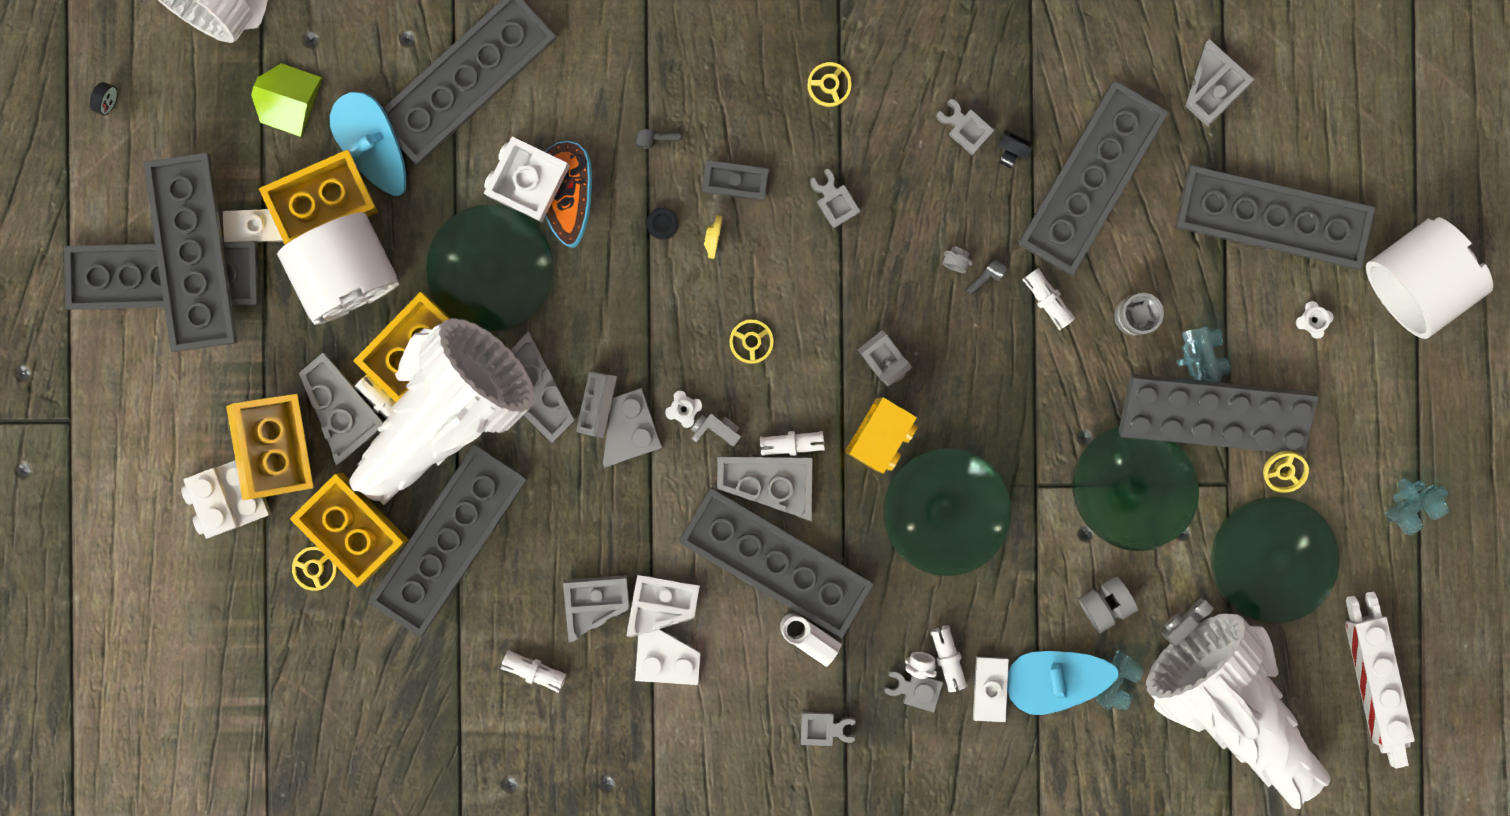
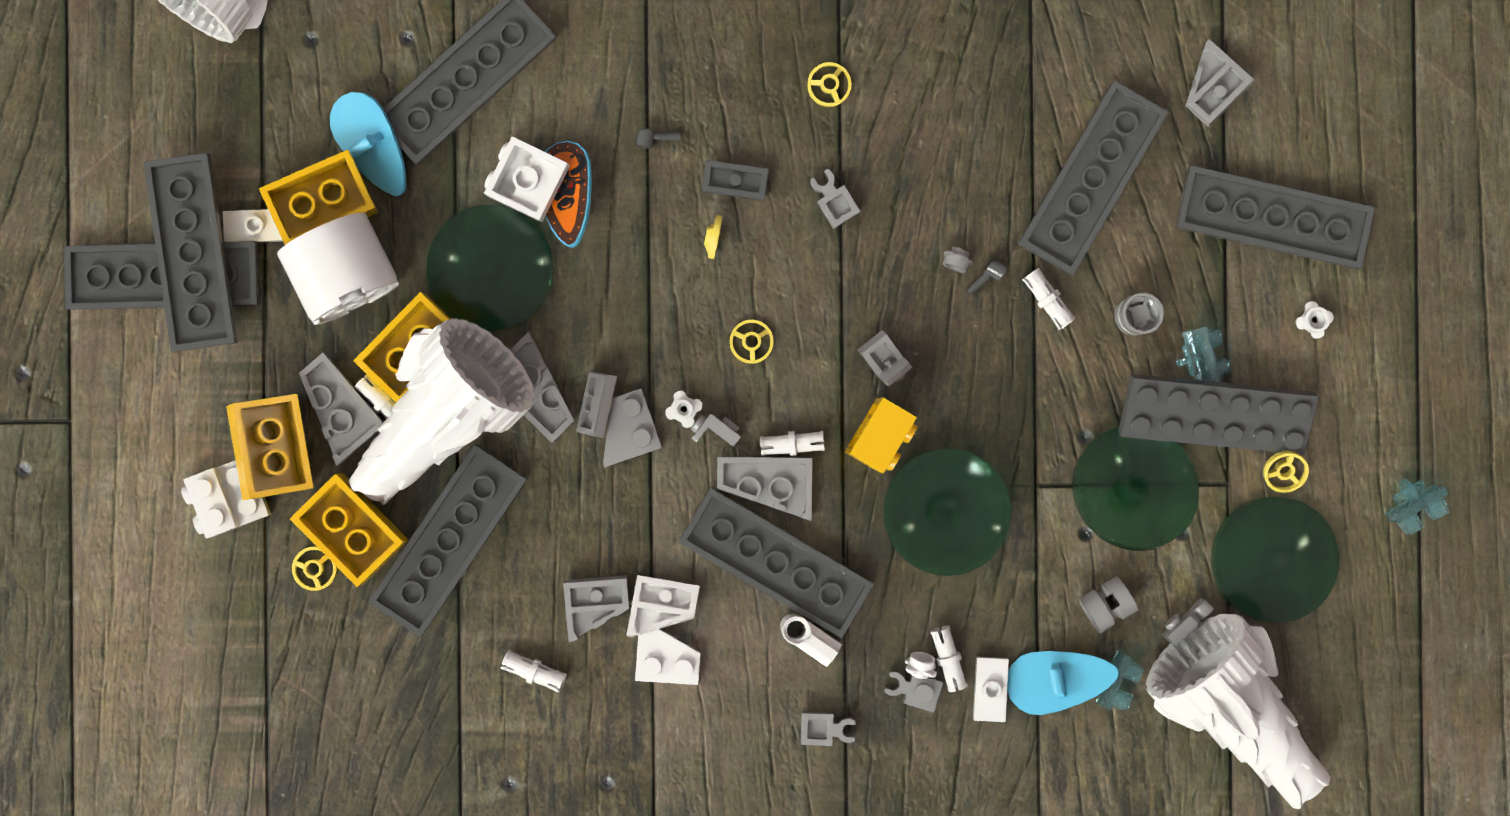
black tile [90,82,118,116] -> none
lime slope [251,63,323,137] -> none
black tile [646,208,678,240] -> none
light grey plate [936,99,994,155] -> none
black tile [998,129,1033,168] -> none
white hinge [1345,591,1415,768] -> none
white brick [1366,217,1493,339] -> none

